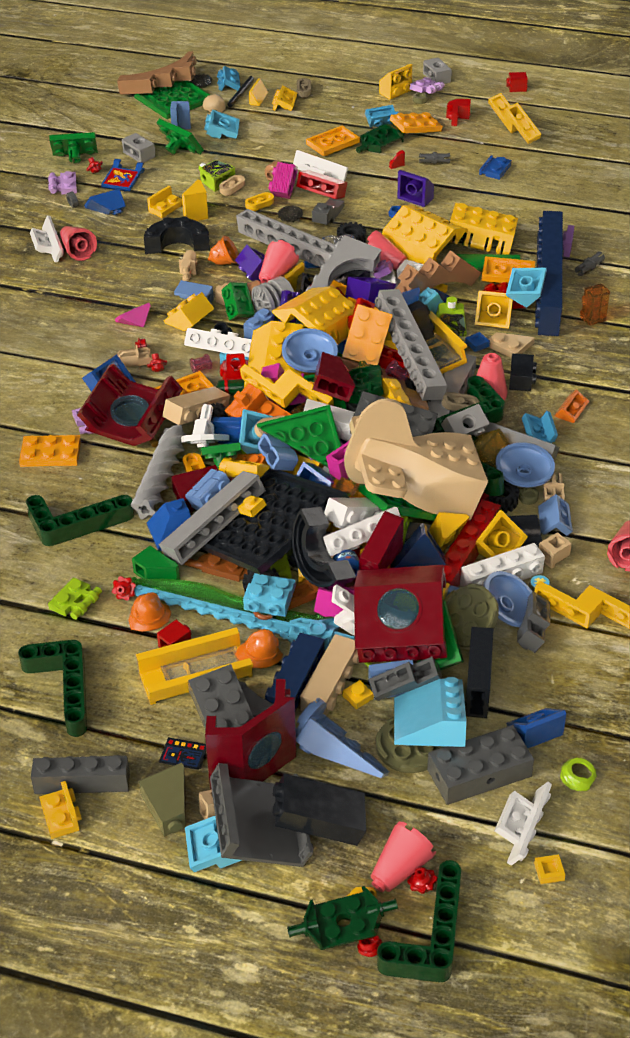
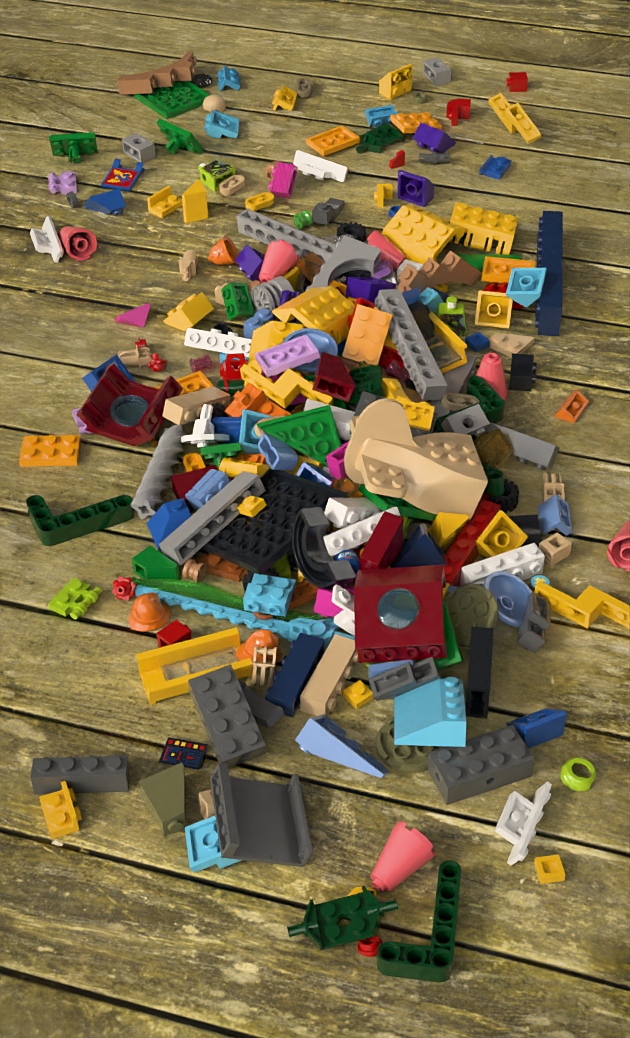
dark green beam [18,640,87,737] -> none
red plant [86,157,103,174] -> none
black brick [144,216,210,254] -> none
medium blue panel [170,101,191,129] -> none
medium blue panel [174,280,214,304] -> none
dark red panel [205,679,296,790] -> none
black bar [227,76,254,107] -> none
yellow slope [249,78,268,106] -> none
black brick [272,773,366,846] -> none
clear smoke gear [278,205,303,223] -> none
medium blue tile [295,698,327,737] -> none
red brick [296,170,348,199] -> none
red plant [407,867,438,894] -> none
lavender plate [410,77,445,94] -> none
medium blue dish [495,443,555,488] -> none
olive tile [519,487,539,505] -> none
dark azure bracket [521,411,558,444] -> none
medium lavender plate [563,225,574,257] -> none
dark grey pin [575,252,605,276] -> none
clear orange brick [580,283,610,326] -> none
none -> medium nougat wheel [182,559,207,583]
none -> tan arm [251,645,277,688]
none -> lavender plate [254,335,320,377]
none -> bright green wheel [293,210,313,229]
none -> clear orange piece [295,251,323,283]
none -> yellow bracket [374,184,393,207]
none -> yellow bracket [395,398,435,431]
none -> dark purple slope [413,122,456,153]

